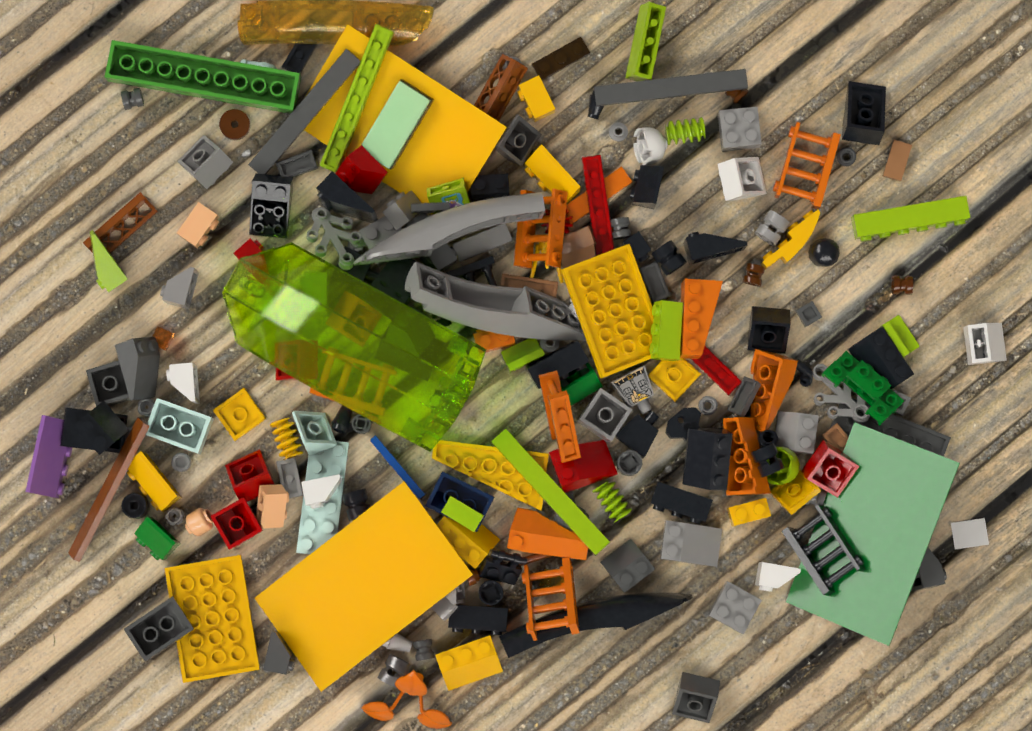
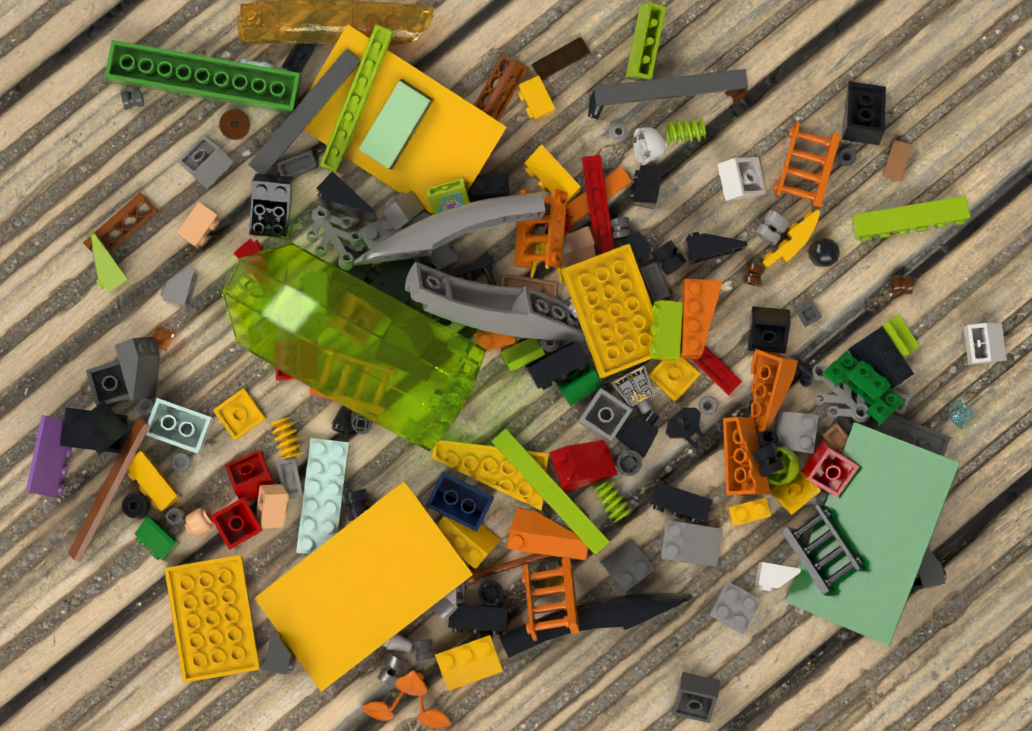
dark grey slope [124,596,194,662] -> none
white slope [166,363,200,404] -> none
light aqua slope [292,411,337,456] -> none
white slope [301,474,343,509] -> none
red slope [335,145,388,194] -> none
blue tile [370,435,425,499] -> none
dark grey tile [411,202,450,214] -> none
lime panel [441,496,484,532] -> none
light grey tile [453,223,513,262] -> none
black plate [478,549,527,585] -> none
dark grey slope [496,114,542,166] -> none
orange fence [538,370,581,463] -> none
black slope [682,428,733,490] -> none
light grey brick [718,107,762,152] -> none
dark grey tile [728,376,761,417] -> none
white sticker [951,518,989,549] -> none
none -> clear light blue wheel [948,402,975,429]

